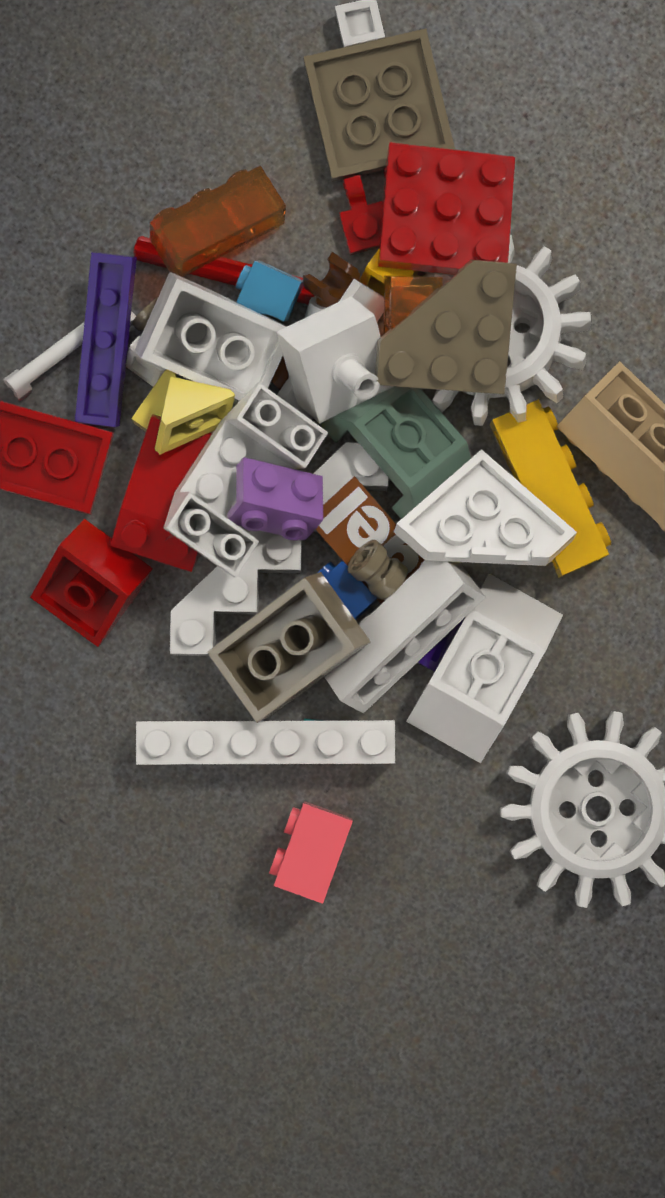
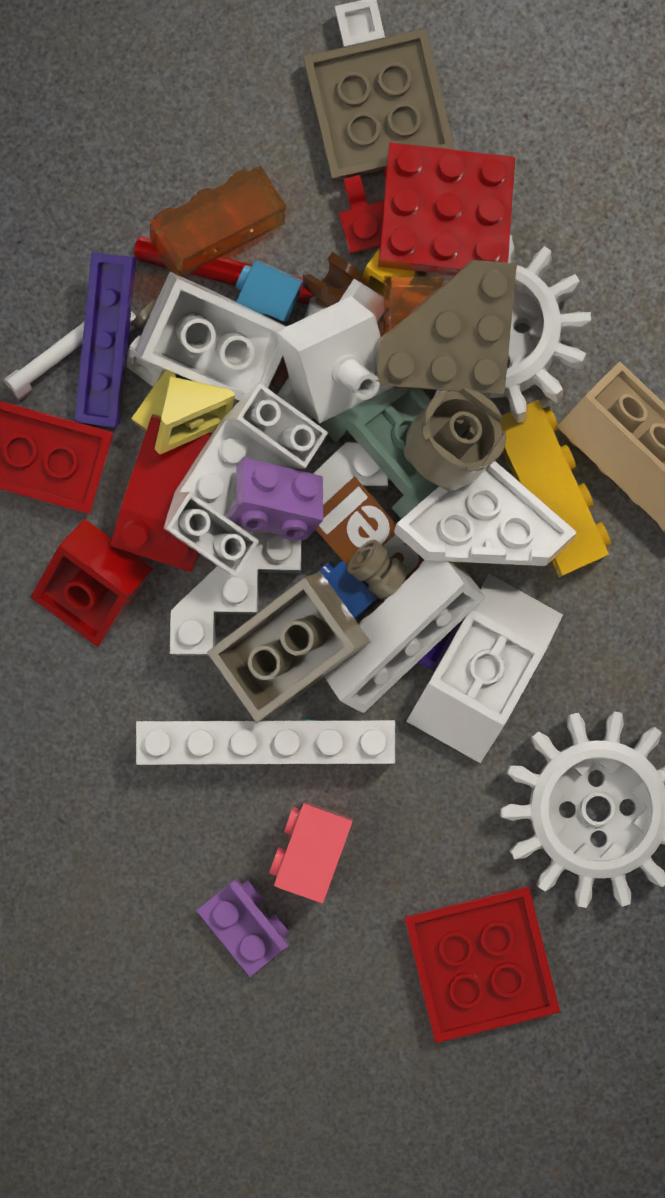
none -> medium lavender bracket [196,877,291,977]
none -> dark tan brick [404,388,506,491]
none -> red plate [404,886,560,1043]

